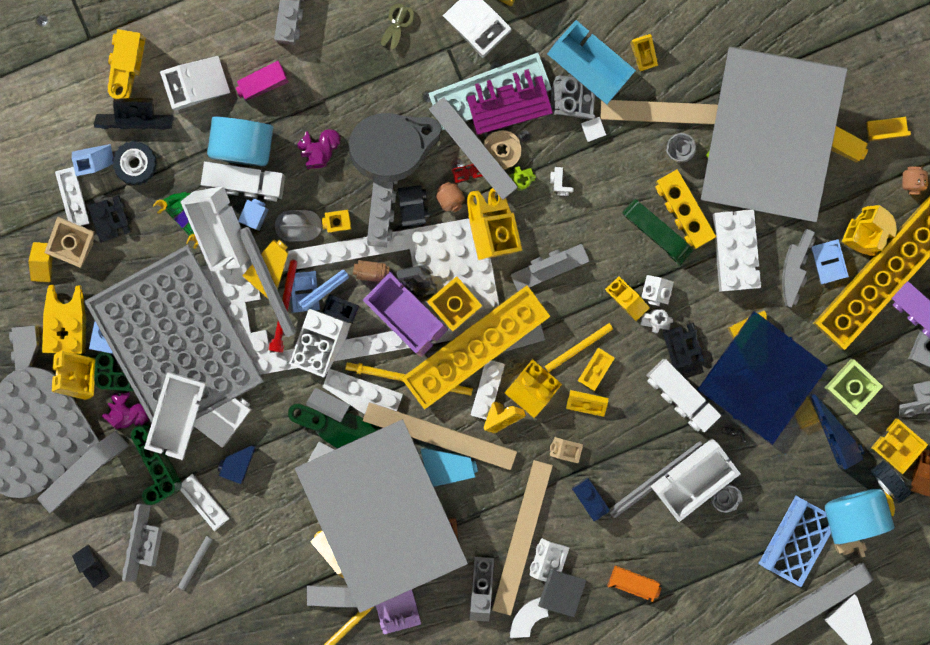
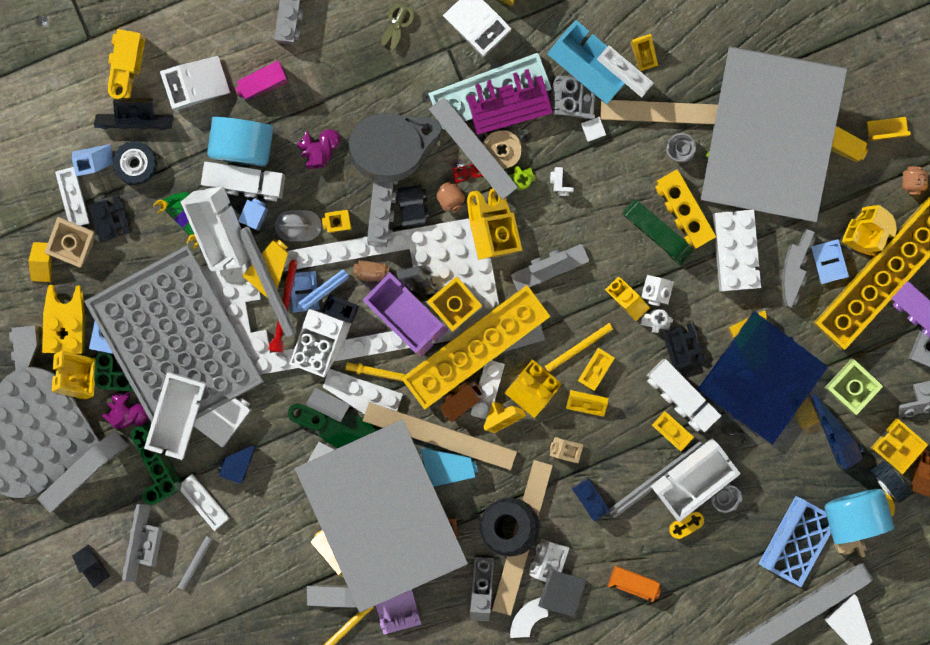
none -> reddish brown brick [440,381,487,422]
none -> black tyre [480,498,540,557]
none -> white tile [597,46,654,97]
none -> yellow plate [652,411,694,451]
none -> yellow beam [669,511,704,539]

